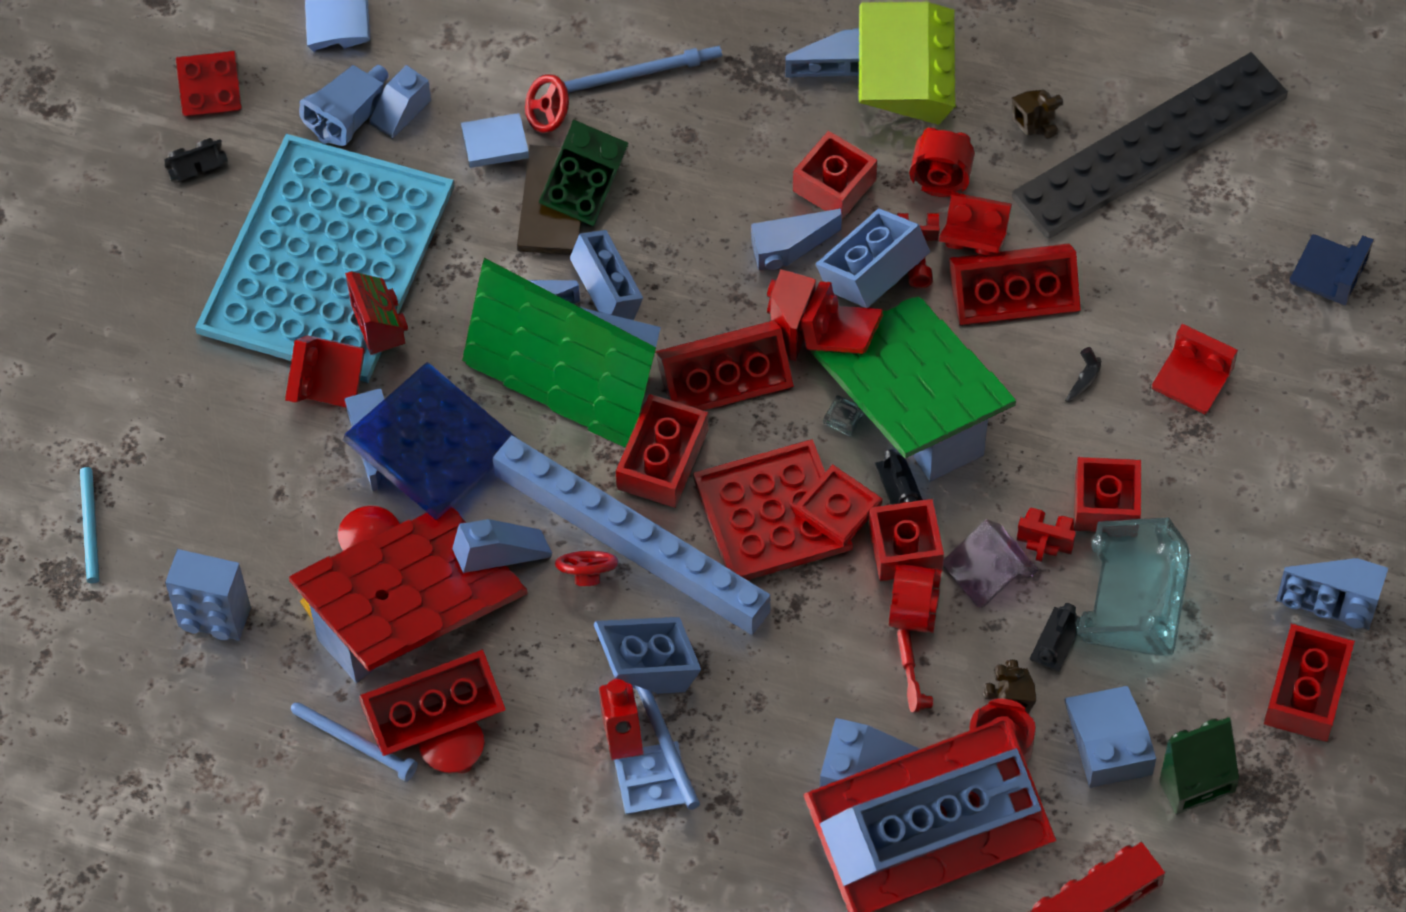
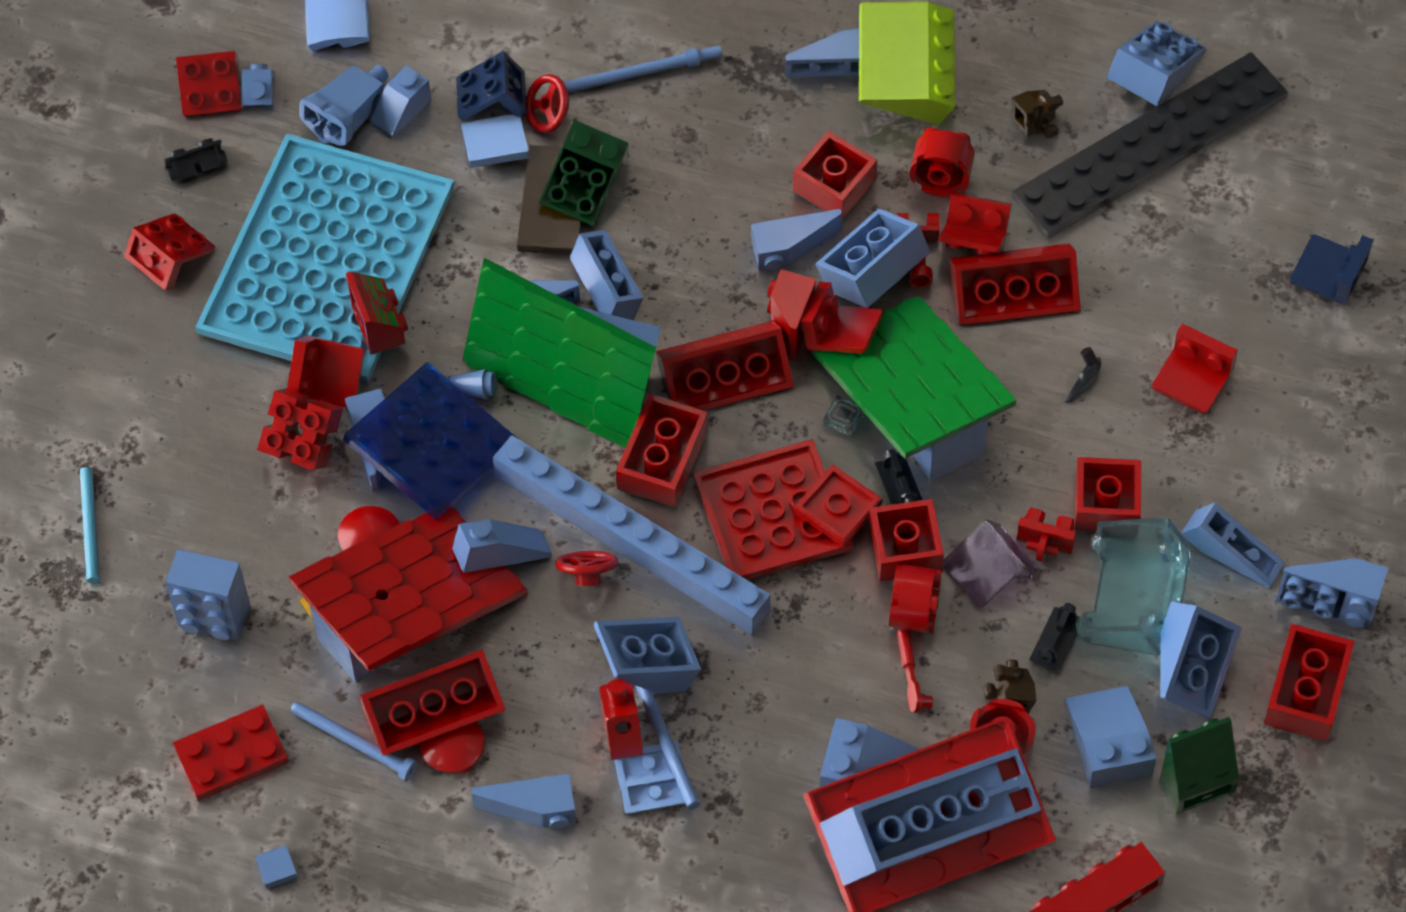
none -> red bracket [124,213,215,291]
none -> red plate [172,704,289,801]
none -> medium blue bracket [242,64,275,106]
none -> medium blue tile [255,845,298,889]
none -> red brick [257,388,344,470]
none -> medium blue cone [449,369,497,400]
none -> dark blue bracket [456,51,527,121]
none -> medium blue slope [471,774,576,829]
none -> medium blue slope [1107,20,1206,106]
none -> medium blue slope [1160,601,1242,719]
none -> medium blue slope [1181,502,1285,588]

